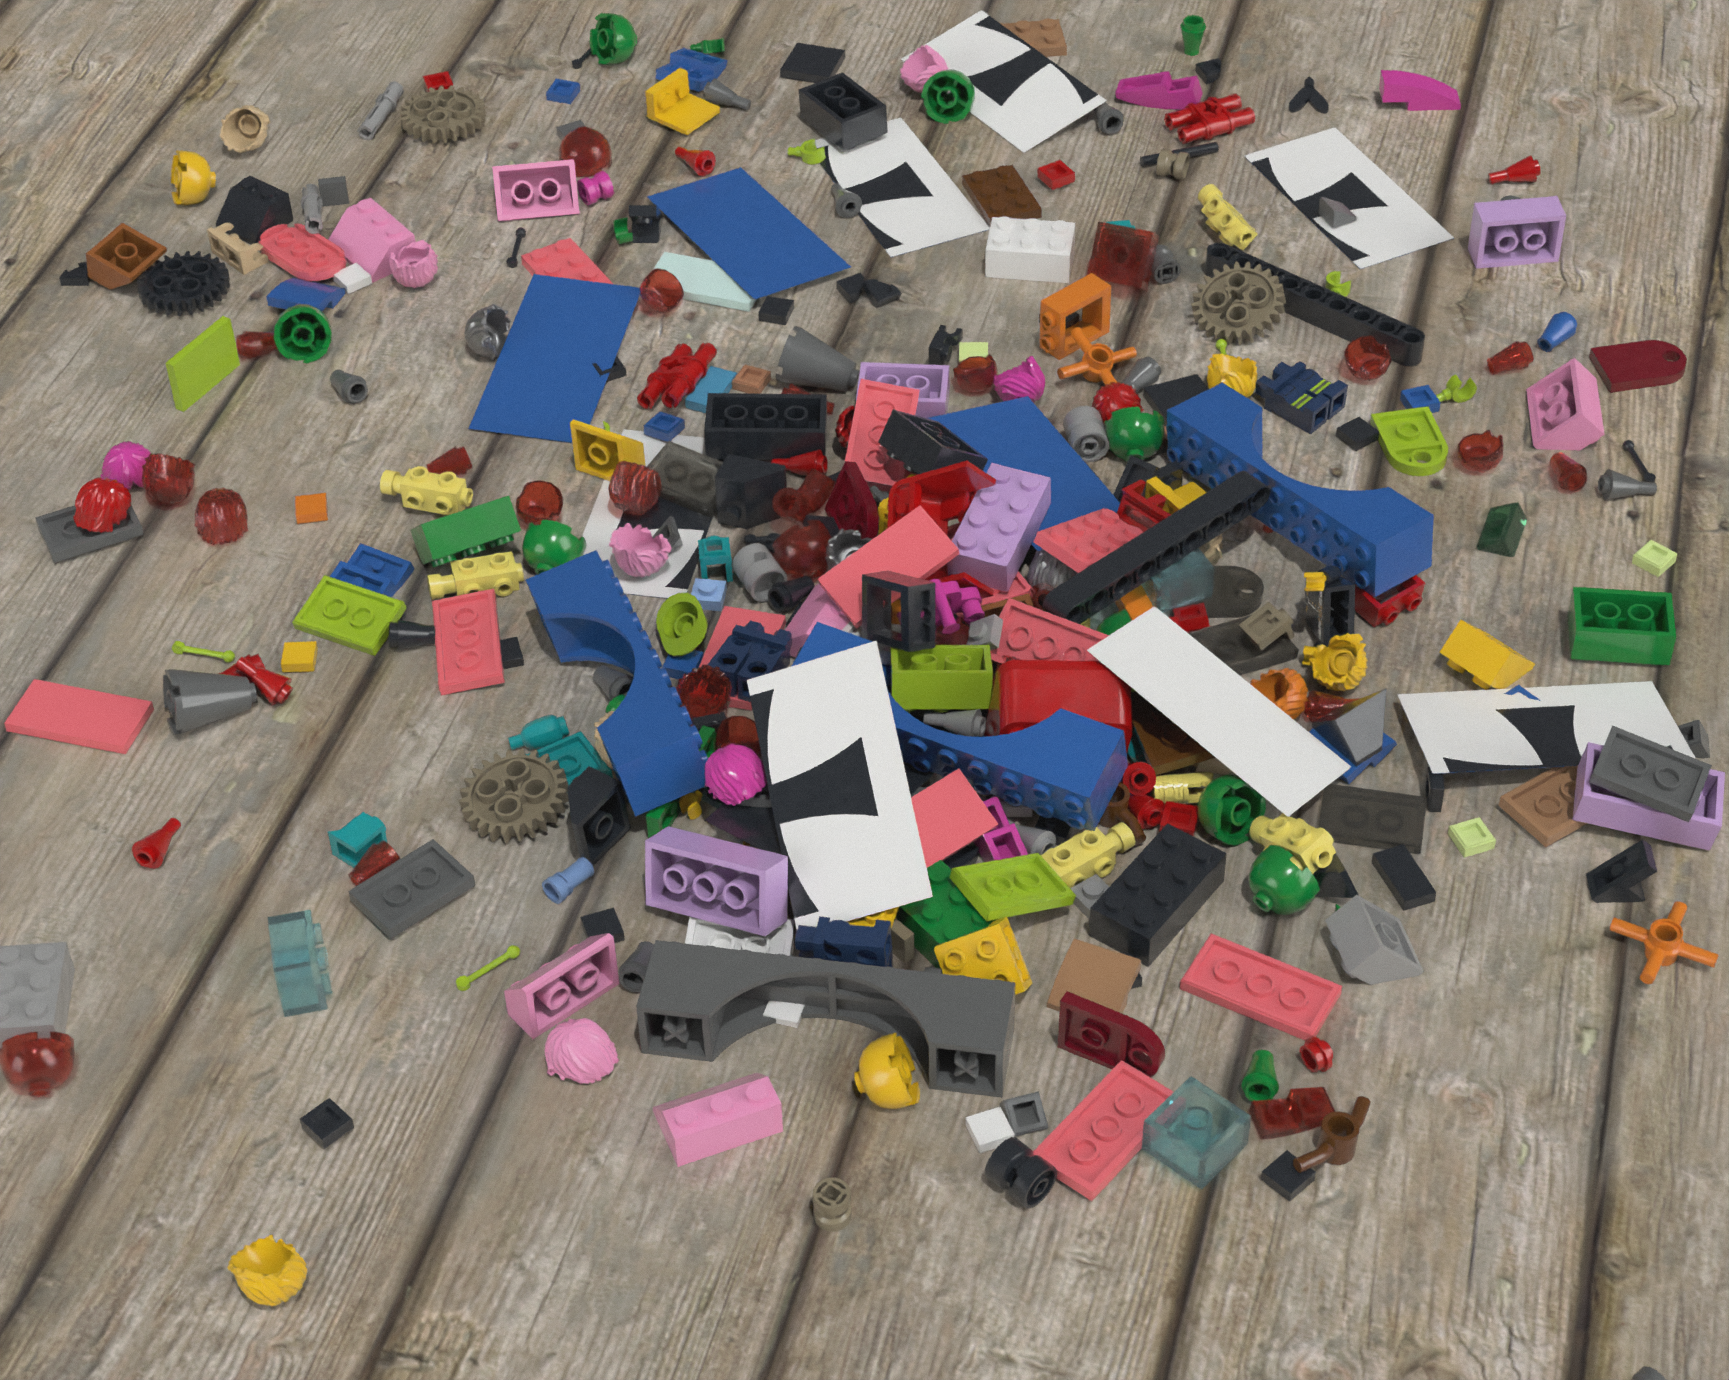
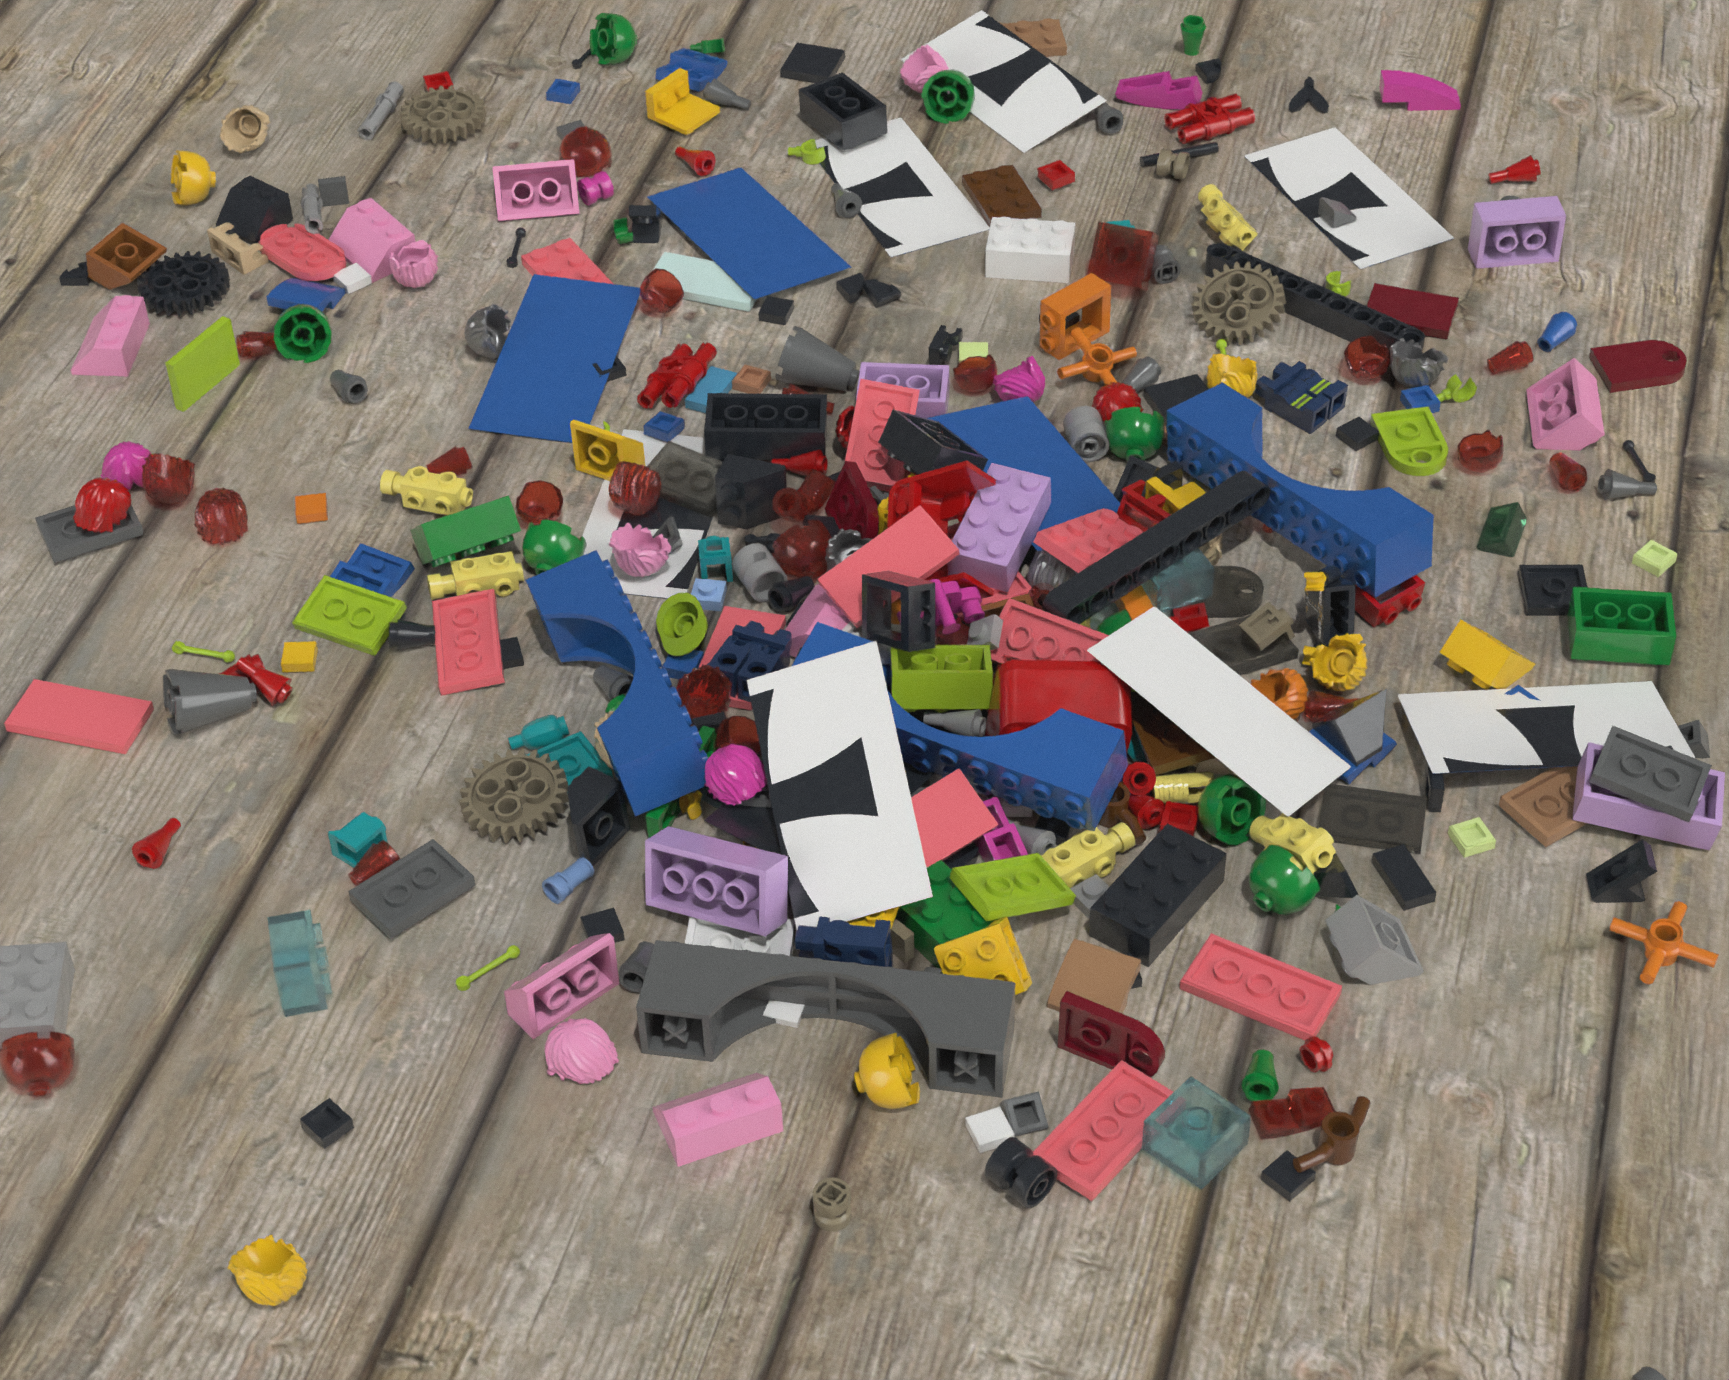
none -> bright pink slope [71,295,150,377]
none -> dark red tile [1367,283,1459,339]
none -> flat silver hair [1390,338,1448,388]
none -> black tile [1518,564,1588,616]

